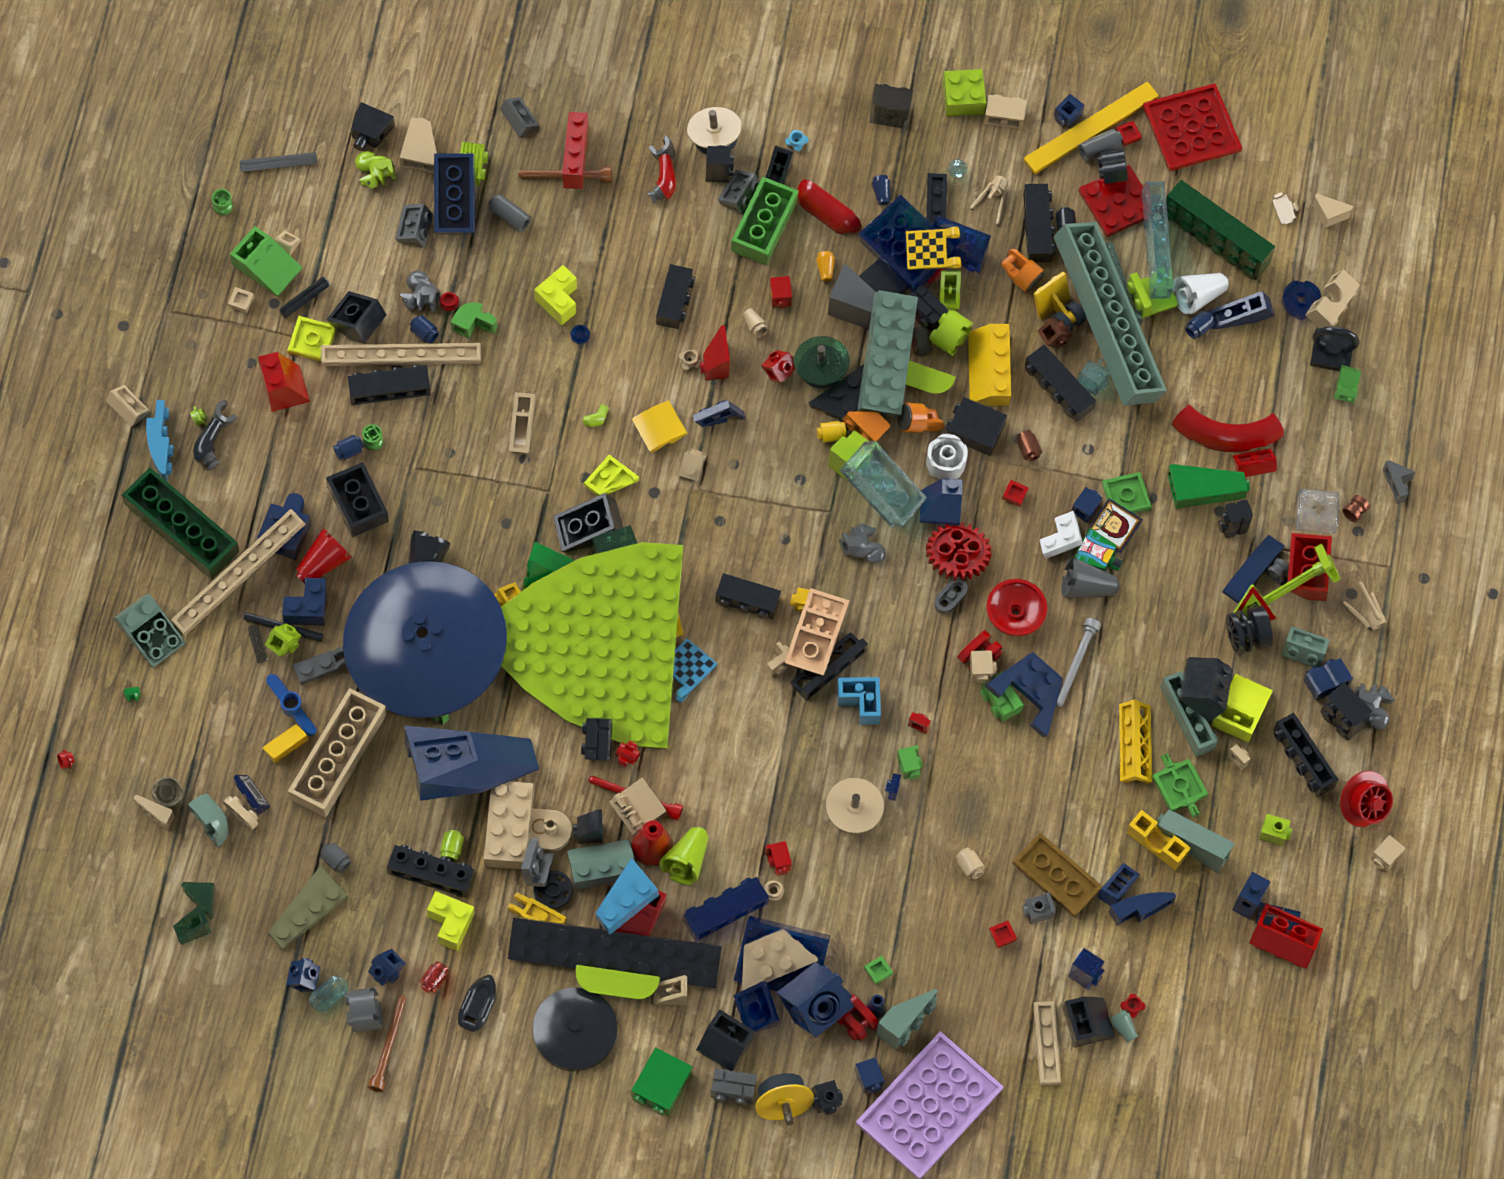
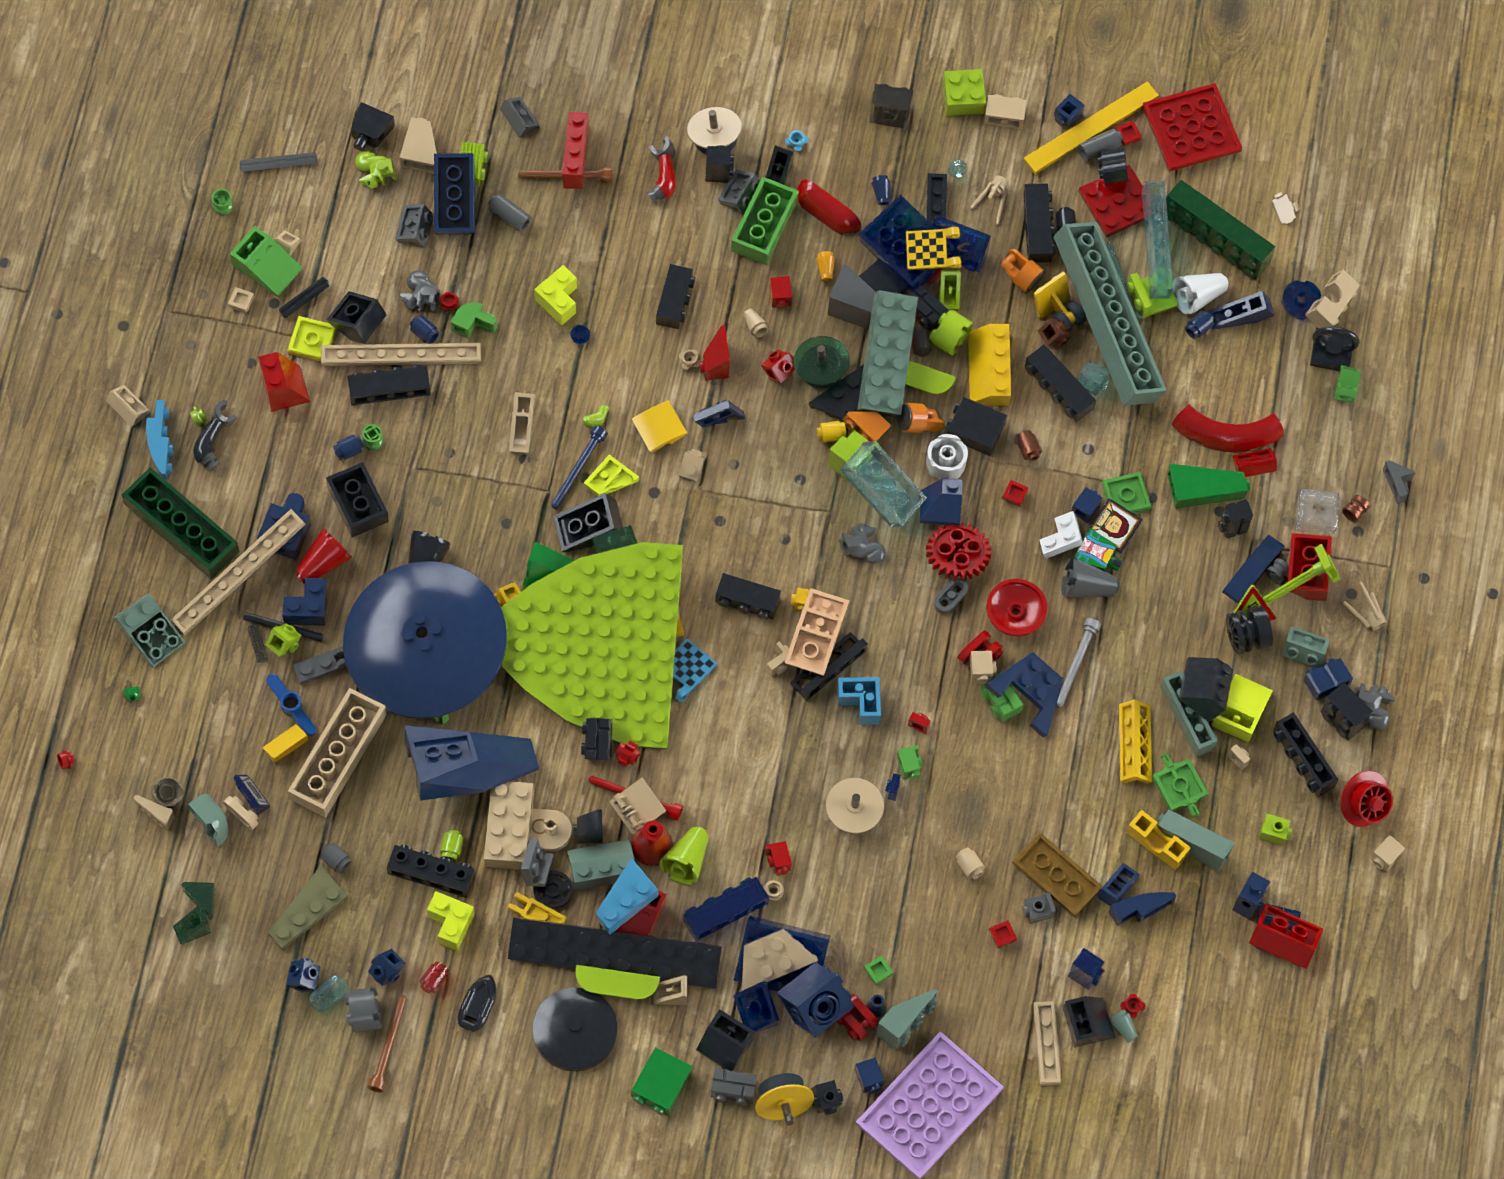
tan slope [1312,193,1353,228] -> none
none -> dark blue piece [551,425,608,509]

